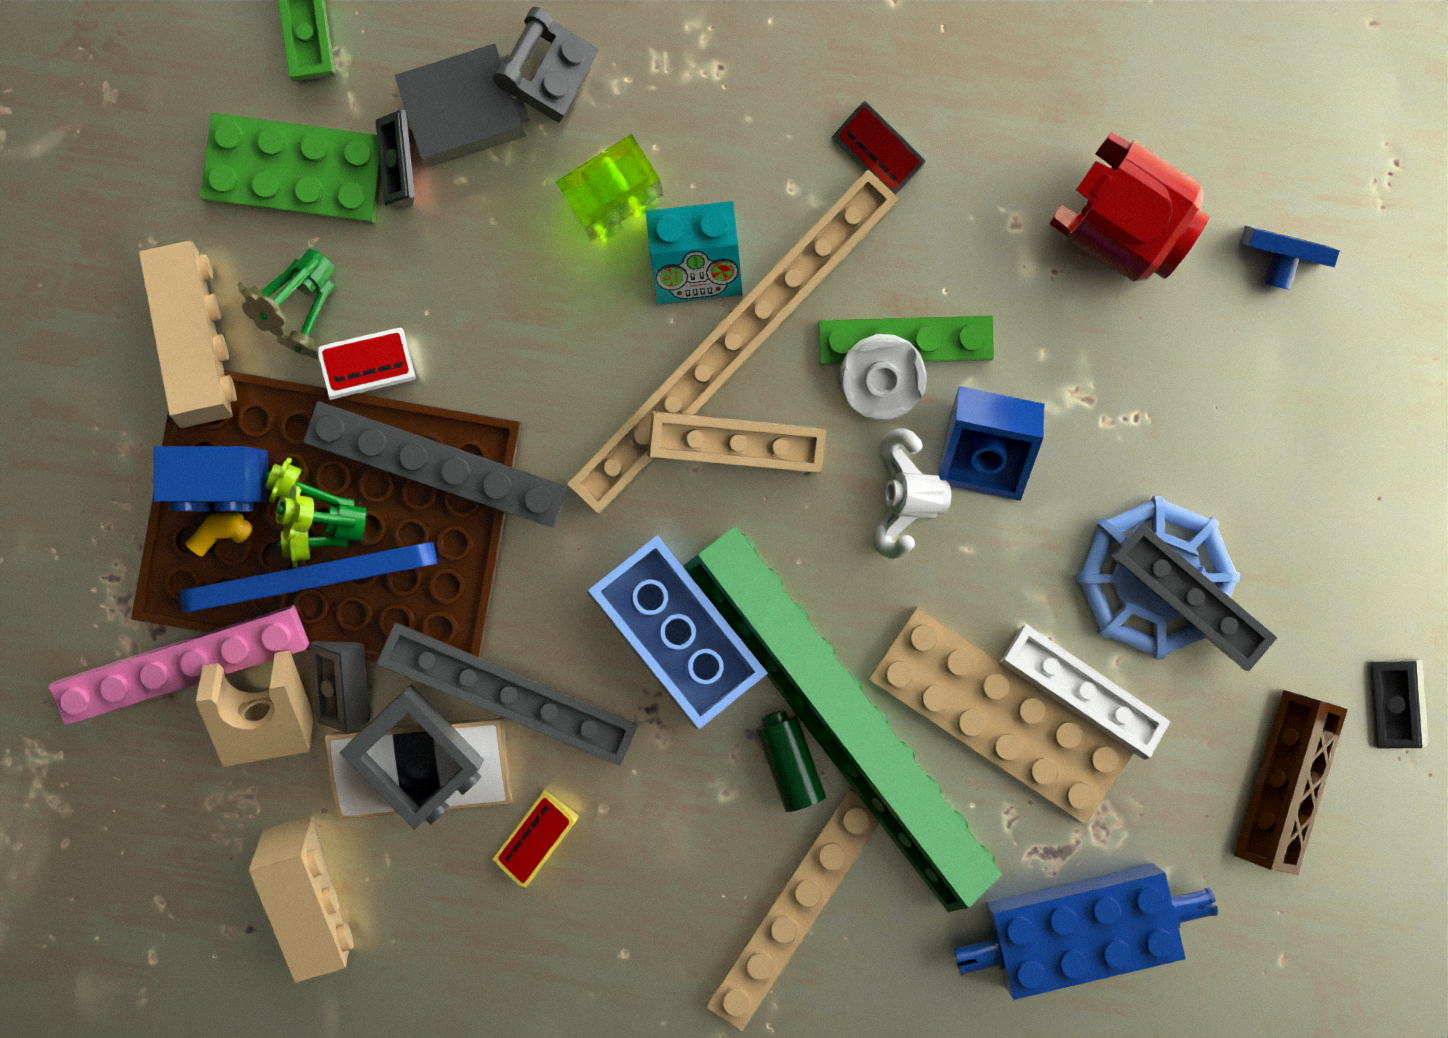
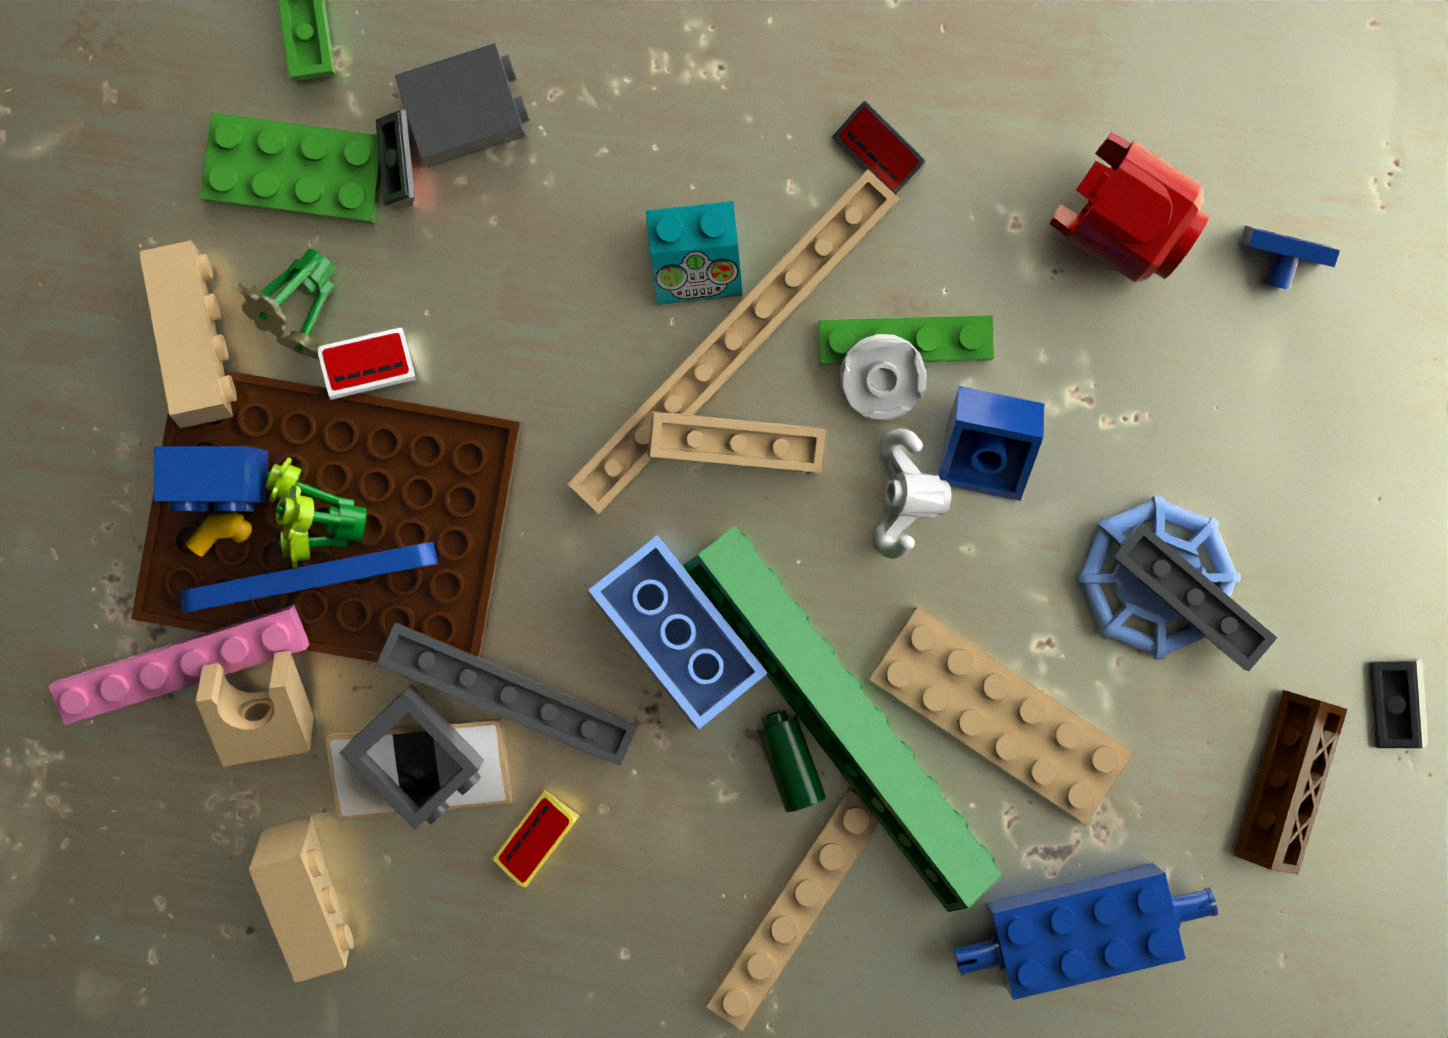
dark grey plate [303,401,569,528] -> none
dark grey slope [310,641,370,733] -> none
dark grey plate [493,7,599,123] -> none
clear neon green brick [555,133,664,241] -> none
white plate [999,624,1171,760] -> none

